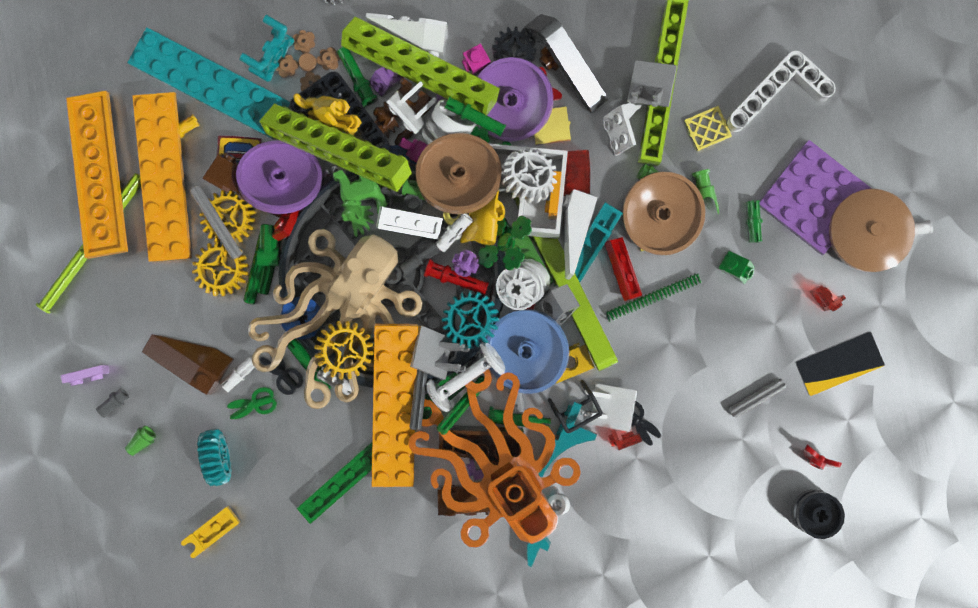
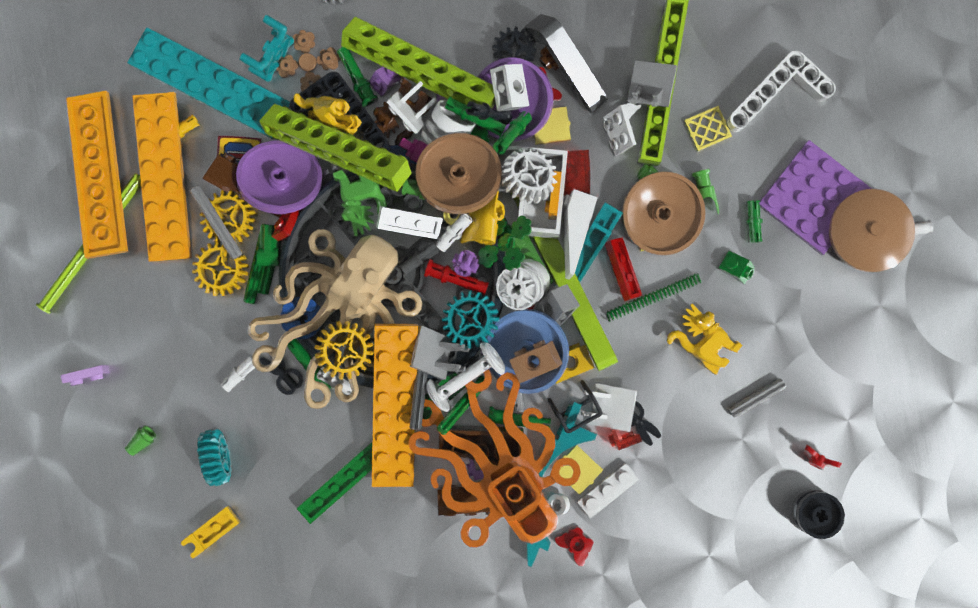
dark grey pin [96,388,129,418] -> none
reddish brown wedge [142,334,234,395] -> none
green piece [227,387,277,419] -> none
white wedge [366,13,448,58] -> none
dark pink brick [461,44,491,76] -> none
black sticker [796,332,885,396] -> none
clear red bracket [809,285,846,312] -> none
none -> black pin [466,101,513,125]
none -> white brick [490,64,529,111]
none -> green pin [493,111,532,154]
none -> medium nougat brick [509,340,563,383]
none -> red animal [554,527,594,567]
none -> light yellow piece [560,445,603,495]
none -> white plate [577,463,639,519]
none -> yellow animal [667,304,743,375]

